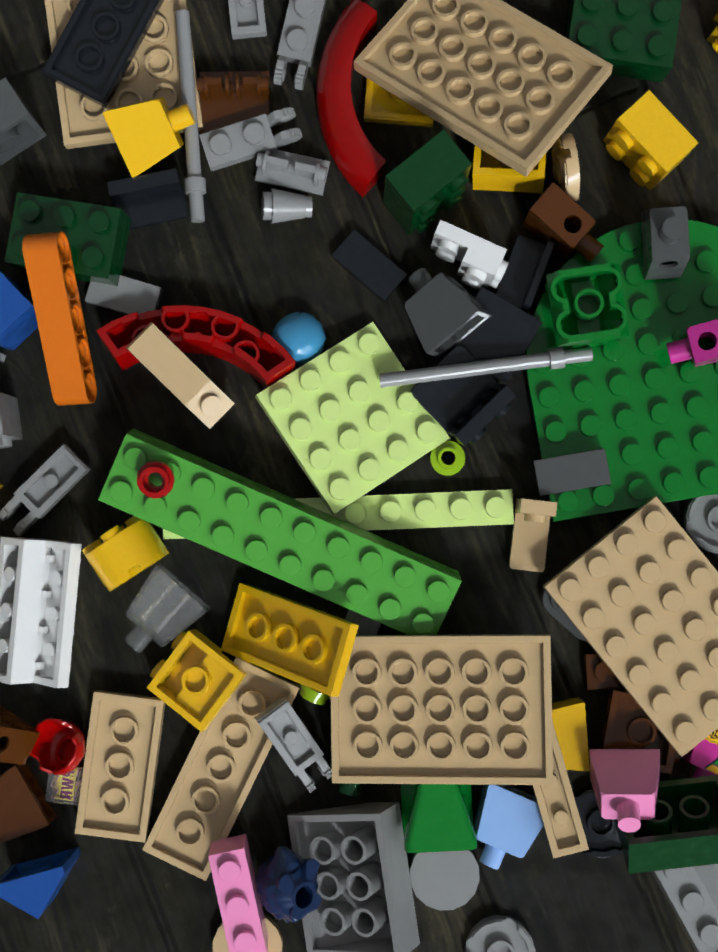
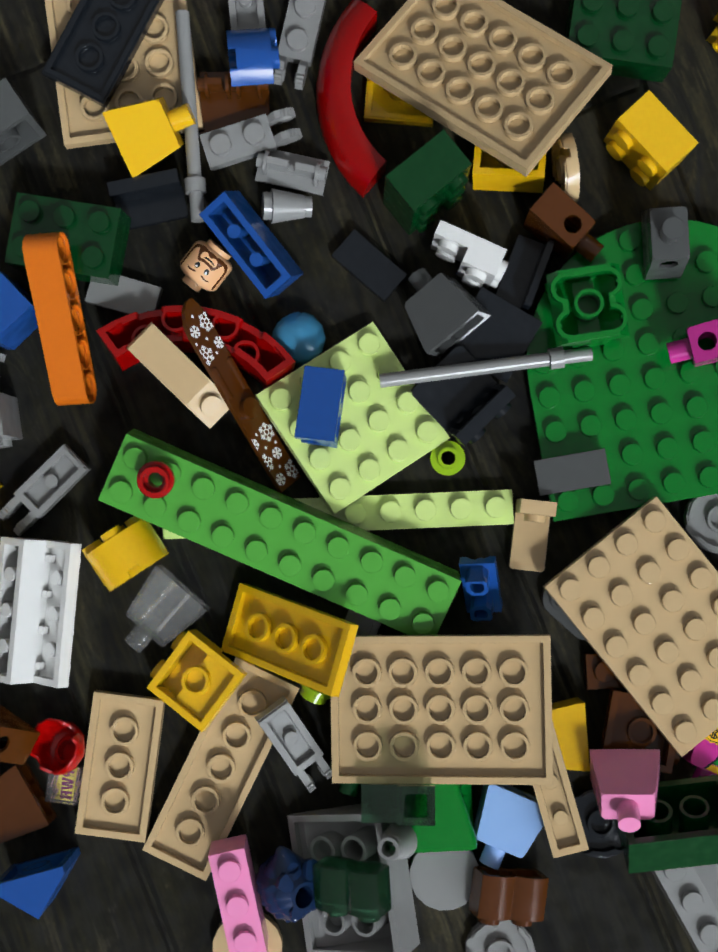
none -> light nougat head [180,238,232,293]
none -> reddish brown piece [181,298,301,493]
none -> blue brick [199,190,304,299]
none -> blue cylinder [226,28,280,87]
none -> blue hinge [294,366,347,448]
none -> clear green brick [313,856,391,923]
none -> clear green brick [361,784,436,826]
none -> light grey cone [377,822,418,861]
none -> blue hips [459,556,503,621]
none -> reddish brown brick [468,866,549,927]

